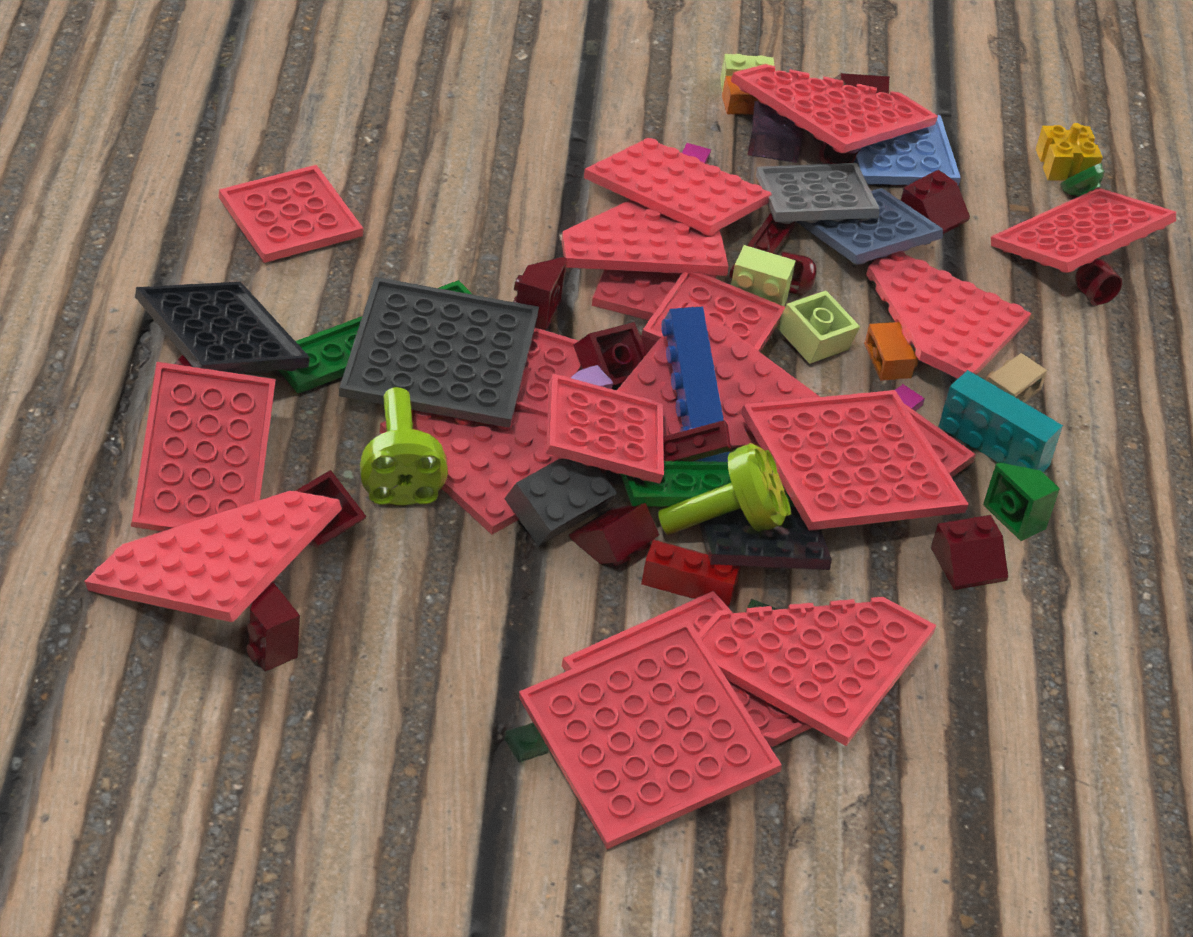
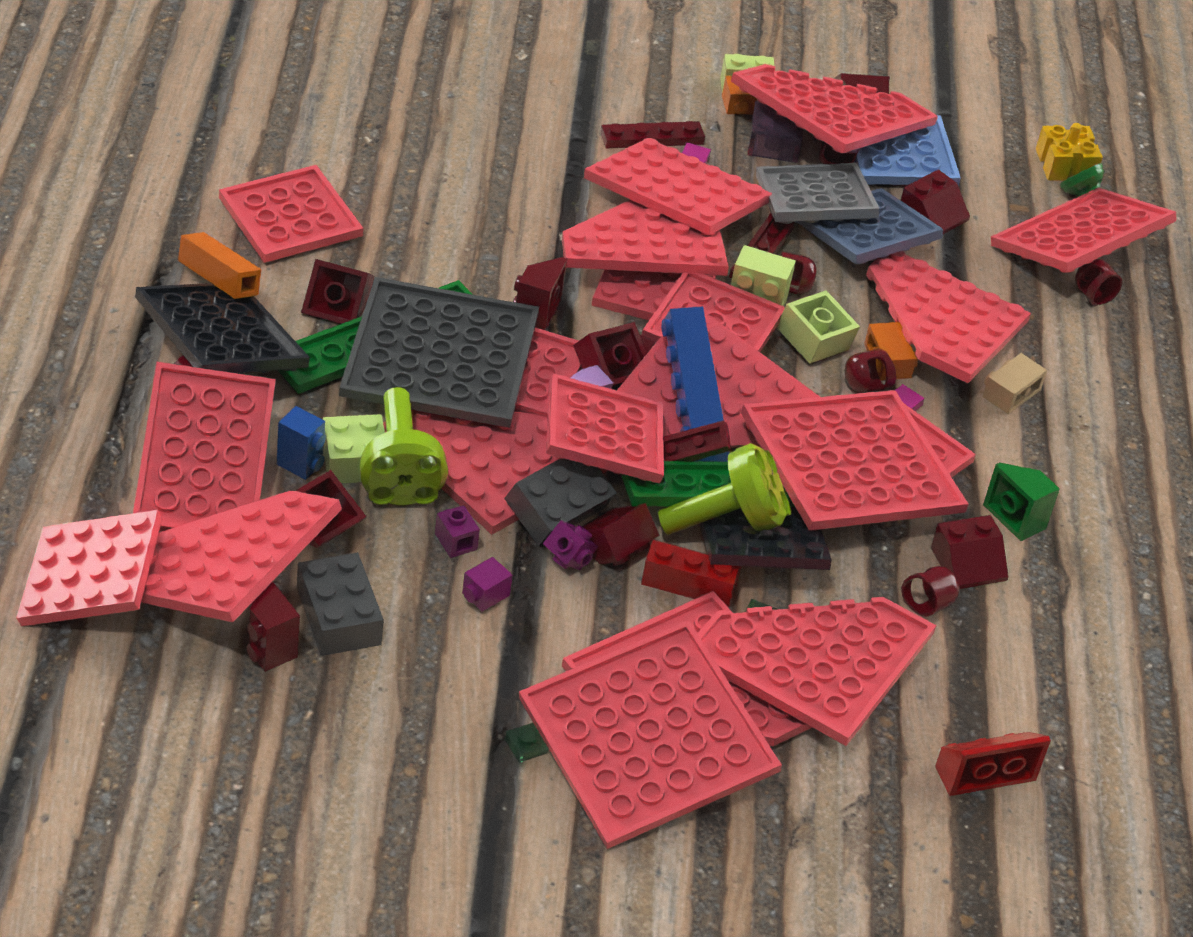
teal brick [938,370,1063,472] -> none
none -> plate [16,510,162,626]
none -> orange brick [178,232,262,299]
none -> blue brick [276,406,326,480]
none -> dark grey brick [297,552,384,656]
none -> dark red slope [301,259,375,324]
none -> yellowish green brick [323,414,385,483]
none -> magenta brick [435,505,480,558]
none -> magenta brick [462,557,513,612]
none -> magenta brick [543,520,598,570]
none -> dark red plate [600,121,705,149]
none -> dark red helmet [844,349,897,393]
none -> dark red helmet [901,566,959,617]
none -> red slope [935,732,1051,796]

